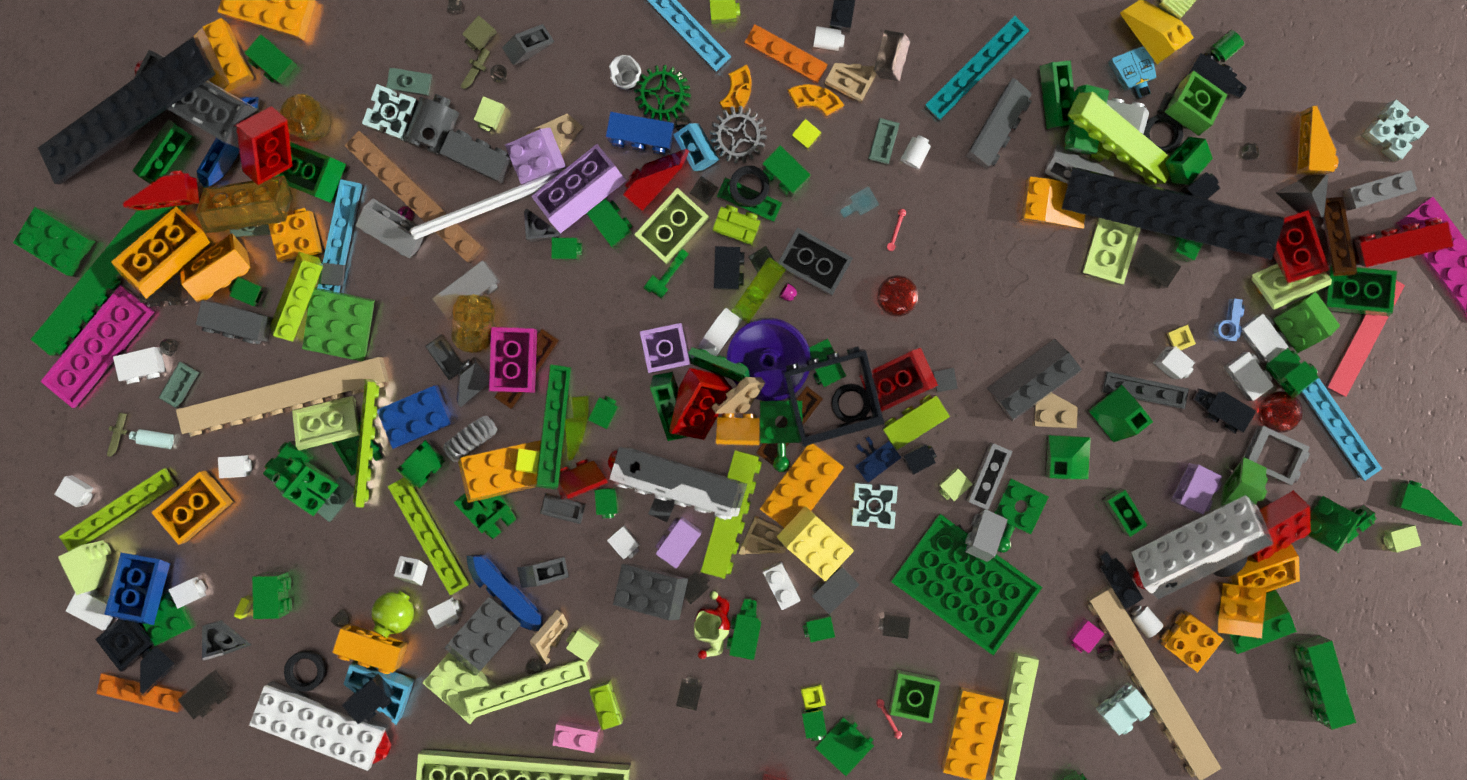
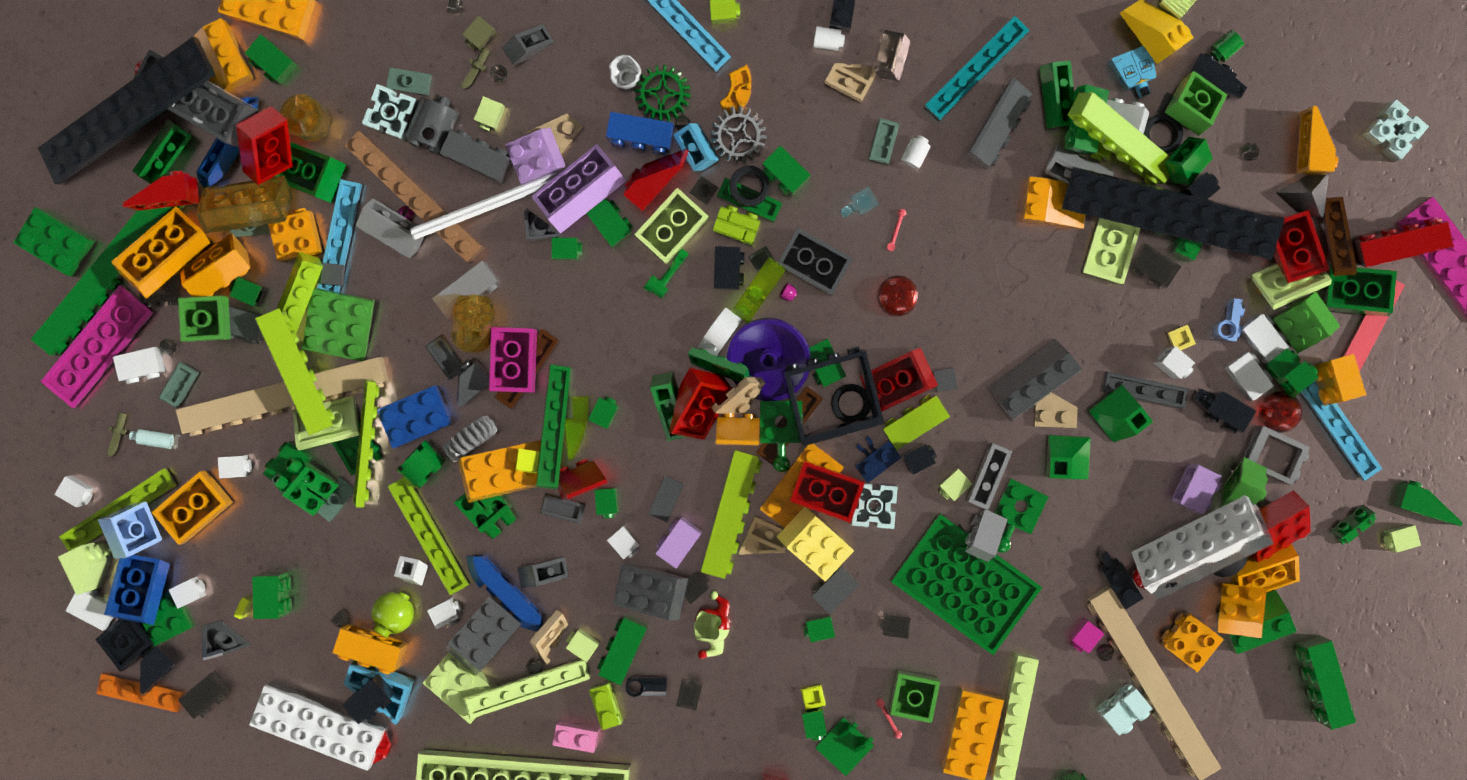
black tyre [284,650,326,692] -> none
dark grey piece [608,447,747,519] -> none
lavender brick [640,323,691,373] -> none
green hinge [726,598,761,660] -> none
orange plate [744,24,828,84] -> none
white brick [763,561,801,610] -> none
light orange tile [787,84,844,116] -> none
neon yellow tile [792,119,821,149] -> none
green brick [1103,488,1148,537] -> none
white brick [1131,605,1164,639] -> none
green plate [1307,496,1361,554] -> none
light grey brick [1342,170,1417,211] -> none
none -> light blue brick [98,502,162,559]
none -> bright green brick [178,296,231,342]
none -> lime brick [255,308,335,436]
none -> green brick [597,615,648,686]
none -> black piece [625,676,667,697]
none -> red brick [789,459,865,523]
none -> light orange brick [1313,354,1366,406]

